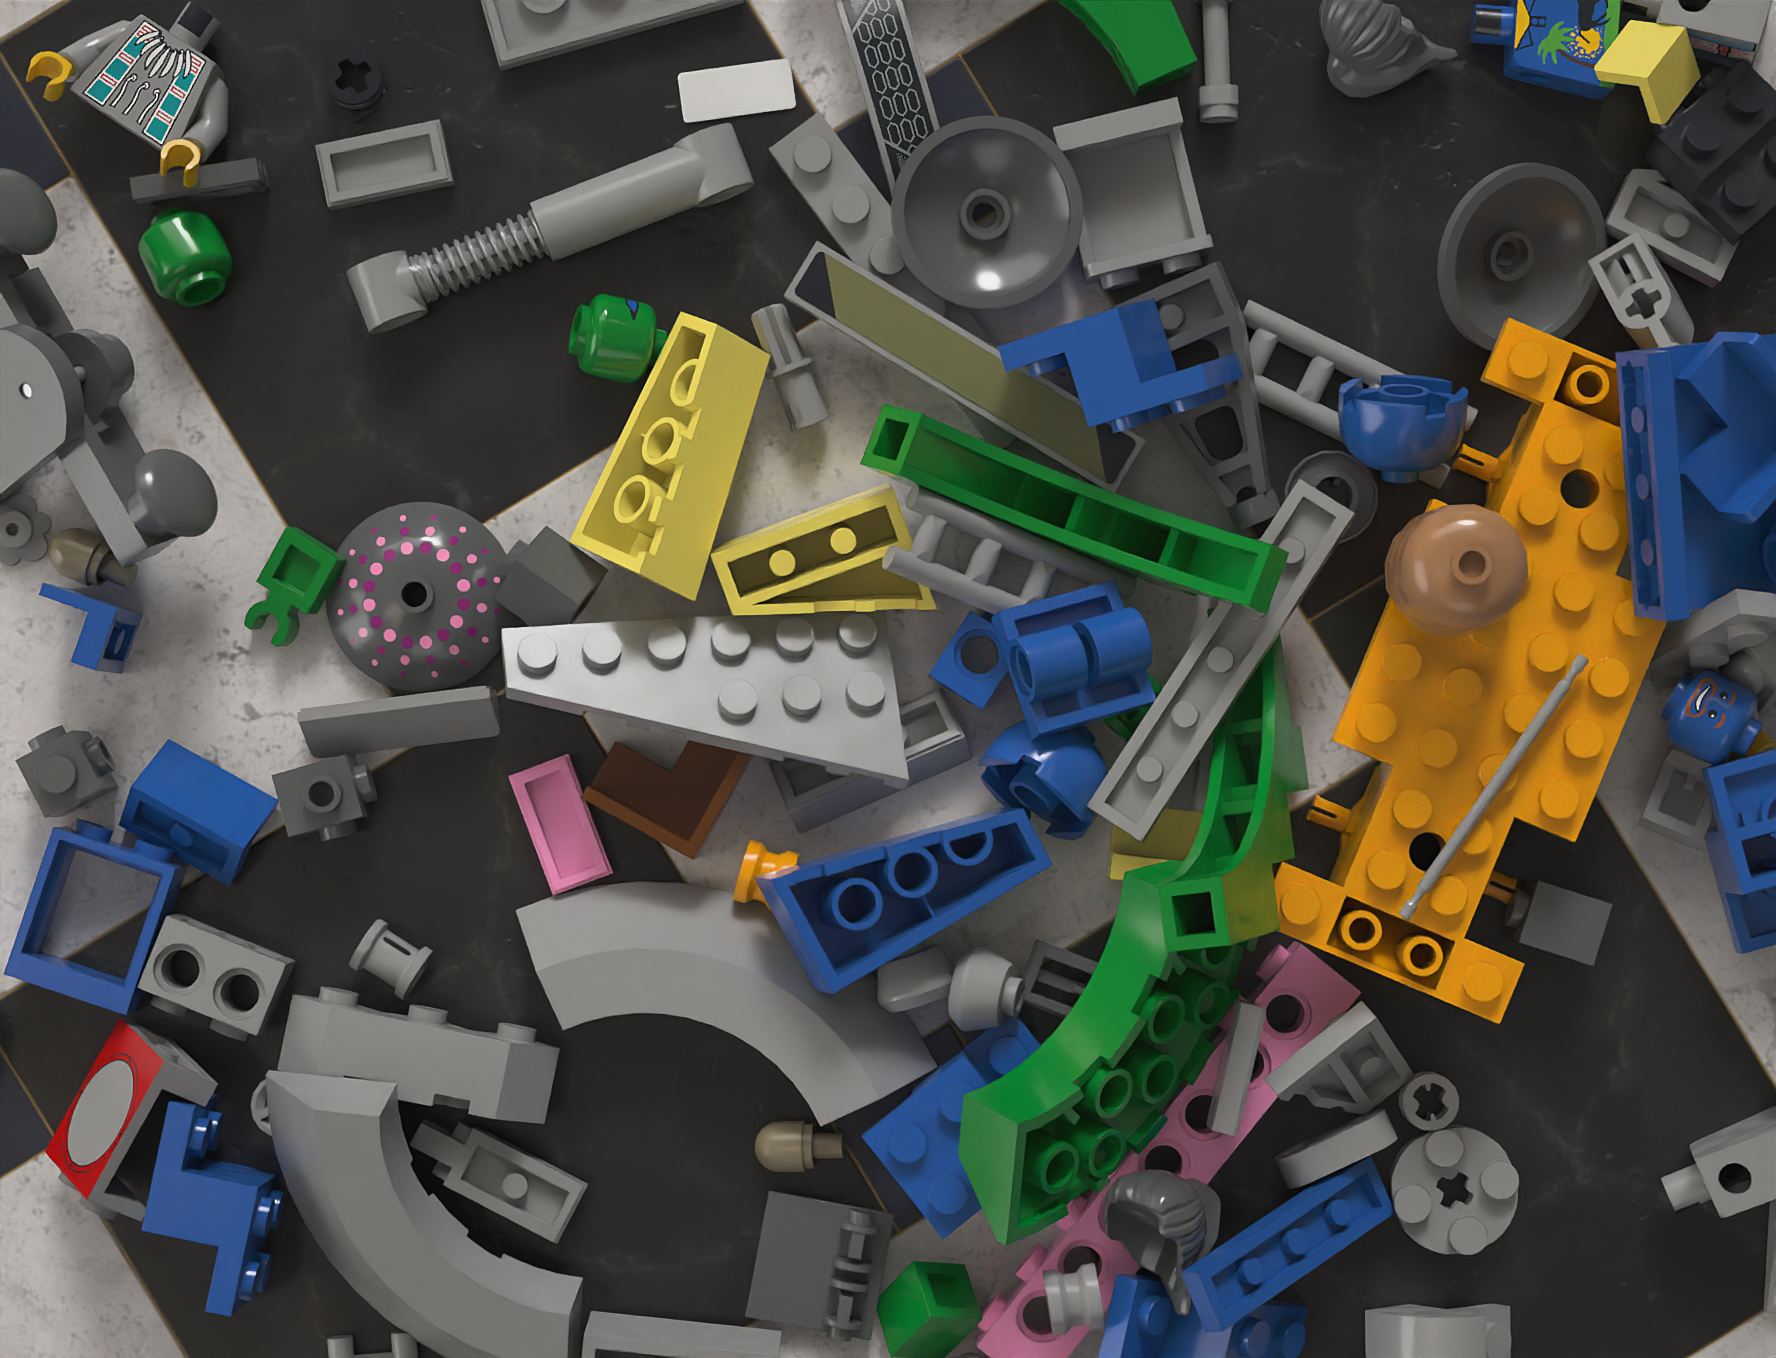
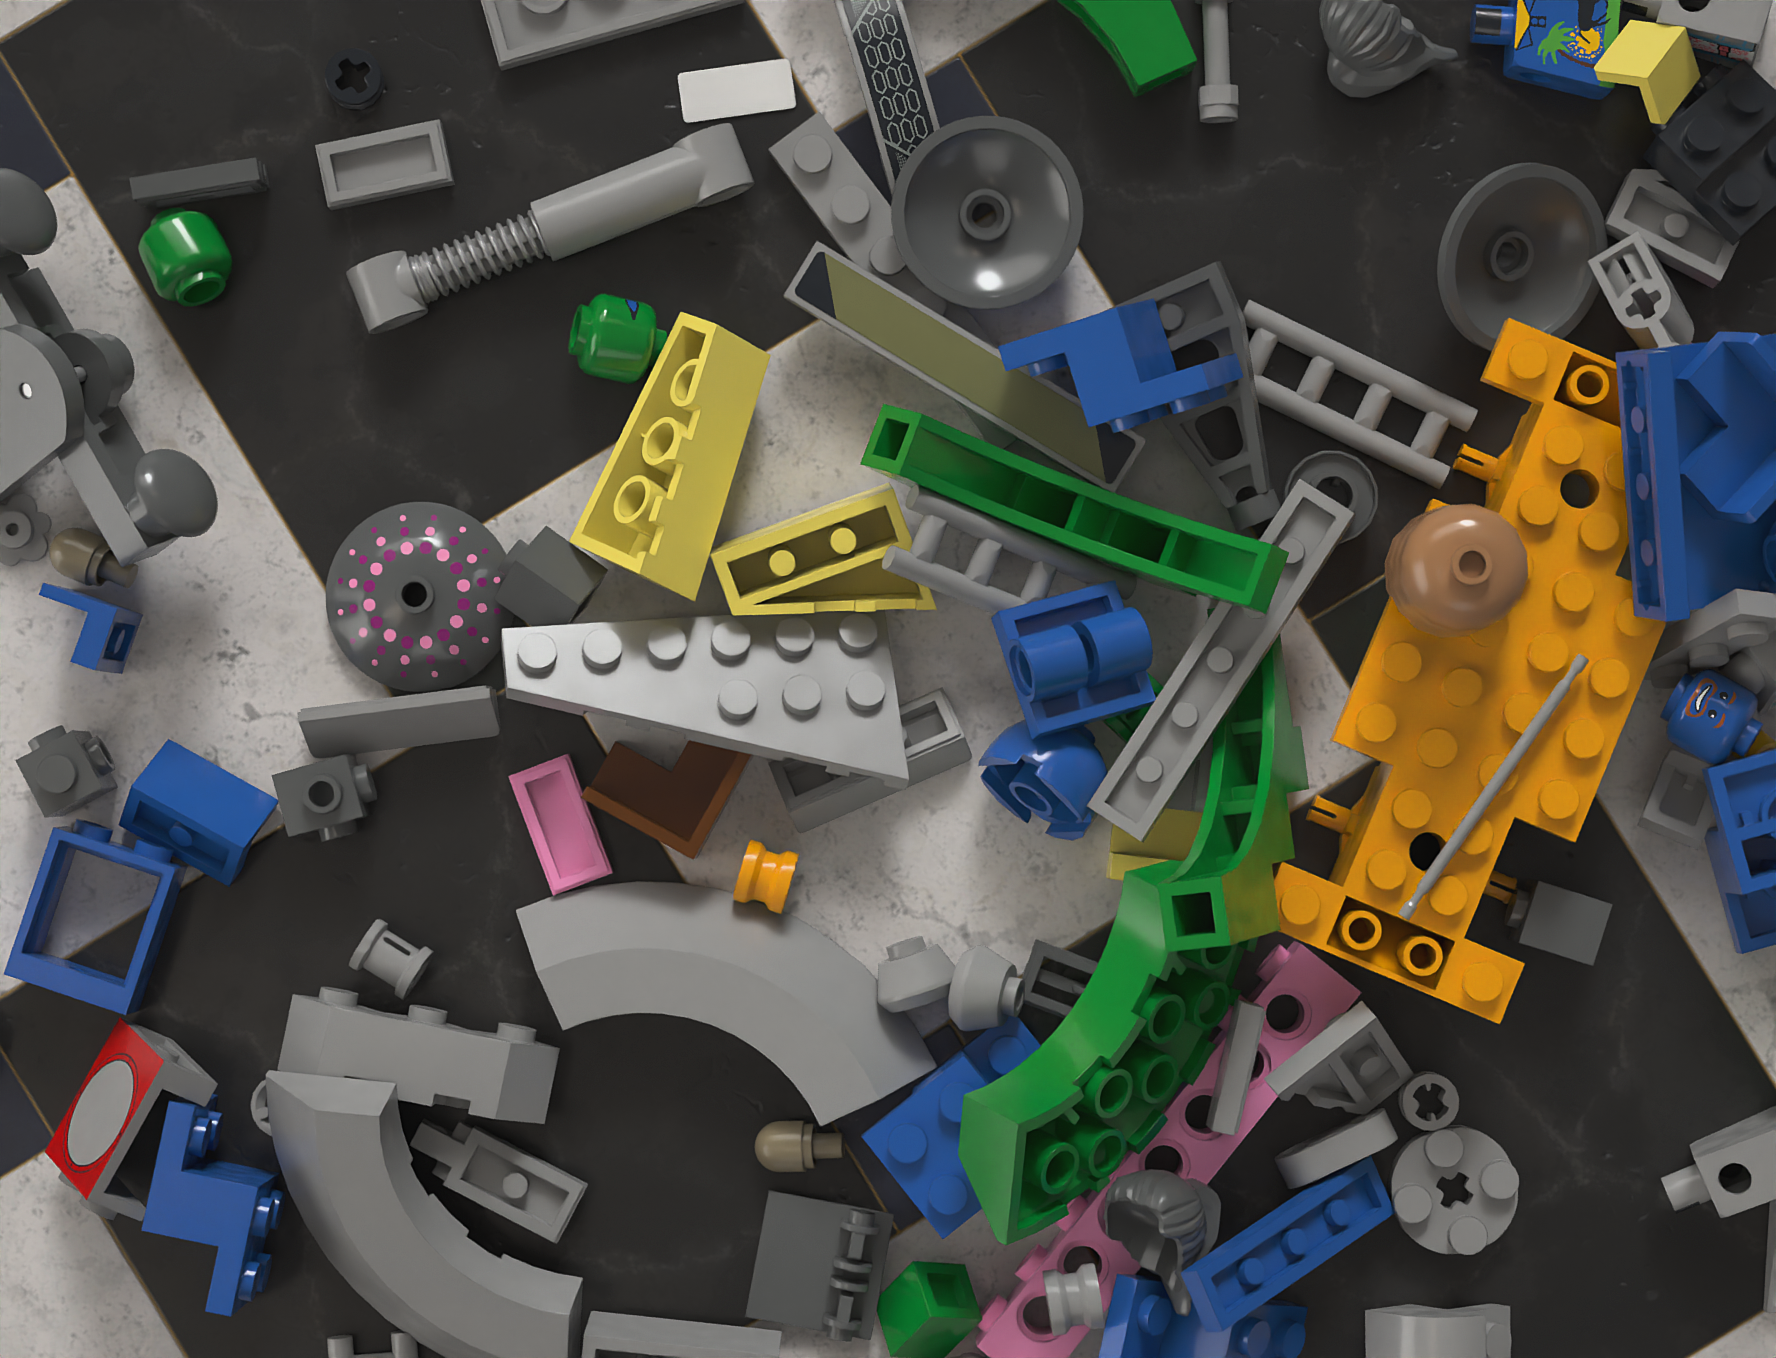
torso [26,1,229,188] -> none
light grey brick [137,913,296,1041] -> none
green plate [244,527,347,647] -> none
light grey axle [751,304,830,432] -> none
blue wedge [754,807,1053,994] -> none
blue brick [928,610,1008,711] -> none
light grey panel [1050,97,1214,291] -> none
blue cylinder [1338,374,1468,483] -> none

